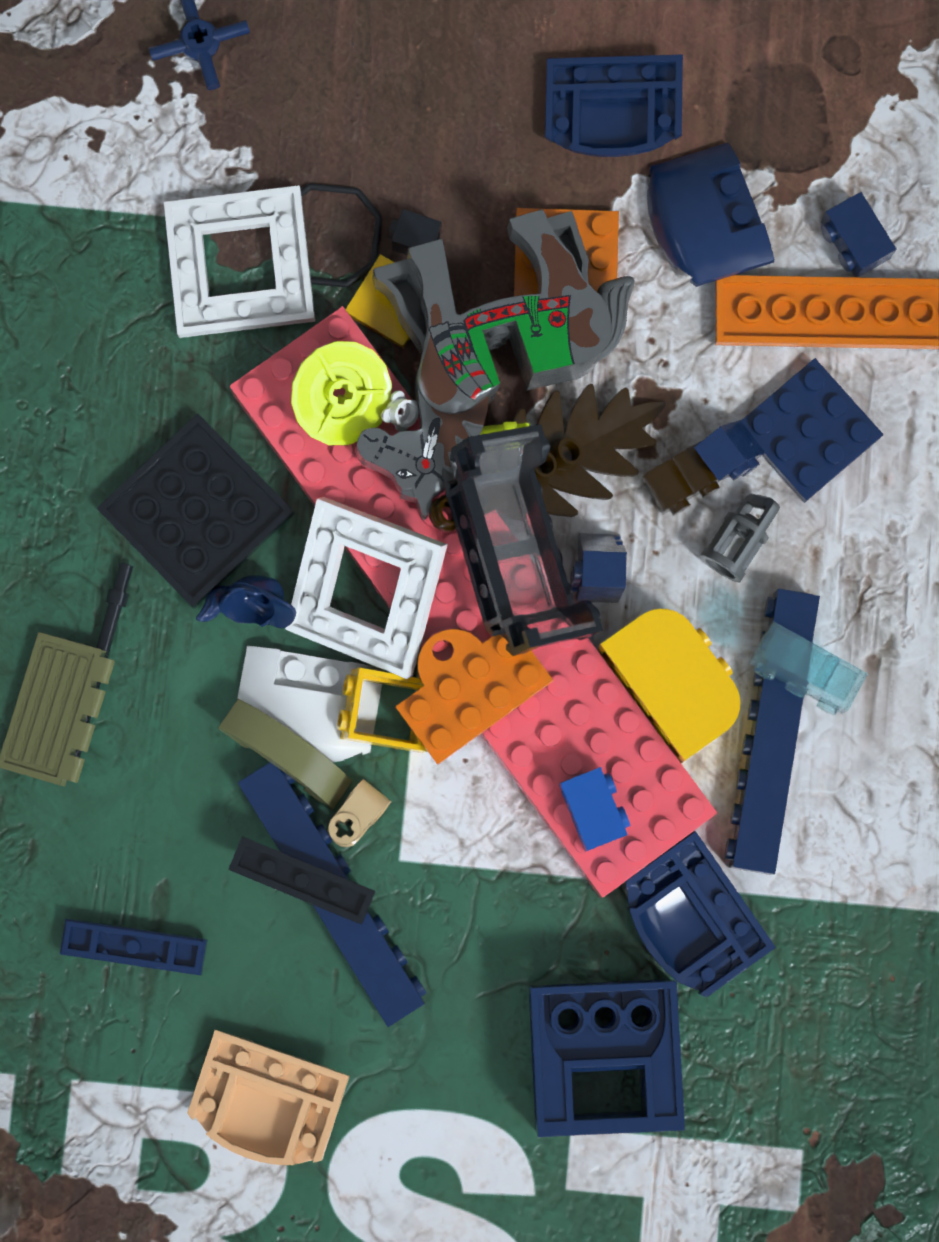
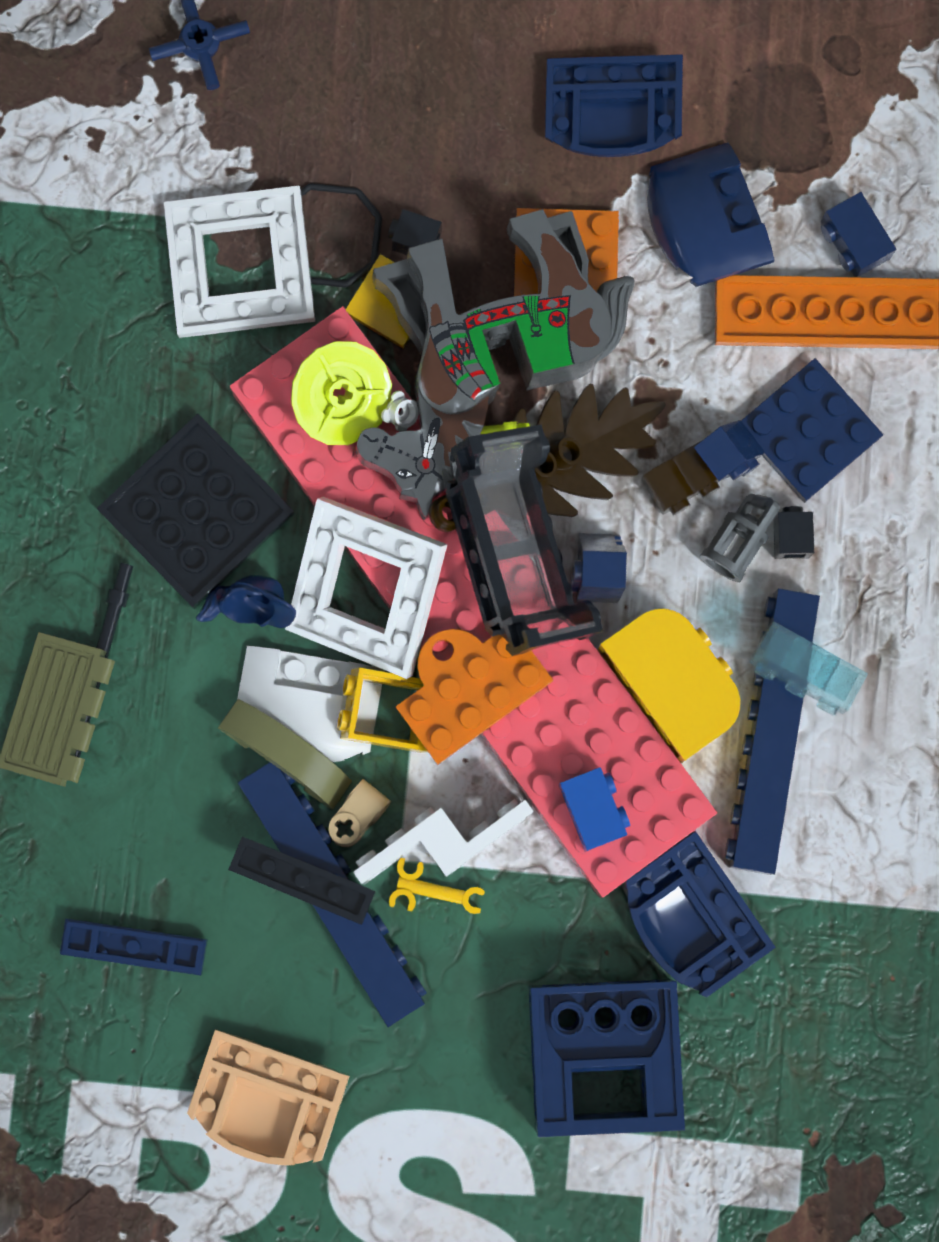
none -> white bracket [353,799,534,885]
none -> yellow bar [389,858,485,914]
none -> black brick [773,506,815,559]

